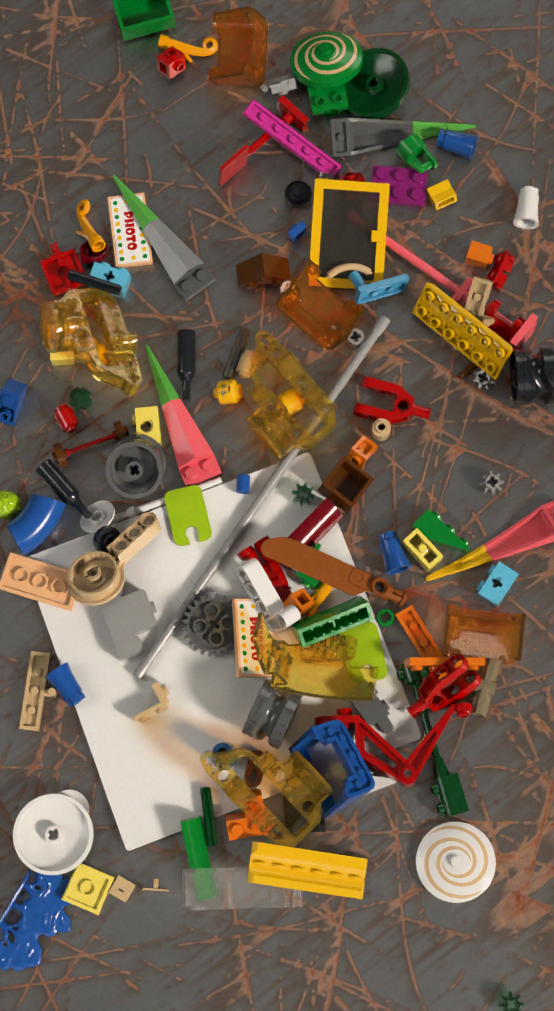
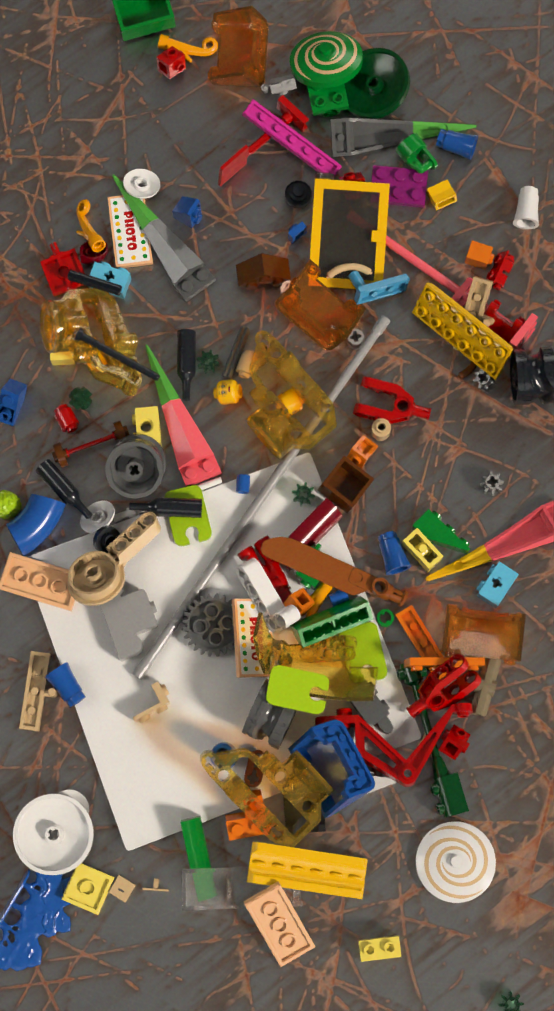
dark green axle [200,787,218,847] -> none
none -> black bar [74,328,160,381]
none -> white dish [123,169,160,199]
none -> black piece [129,498,202,518]
none -> blue slope [172,196,203,228]
none -> clear green gear [197,349,220,374]
none -> light nougat tile [243,881,315,967]
none -> lime piece [266,665,329,714]
none -> blue hinge [328,590,349,607]
none -> light yellow brick [358,935,401,962]
none -> red brick [438,724,471,760]

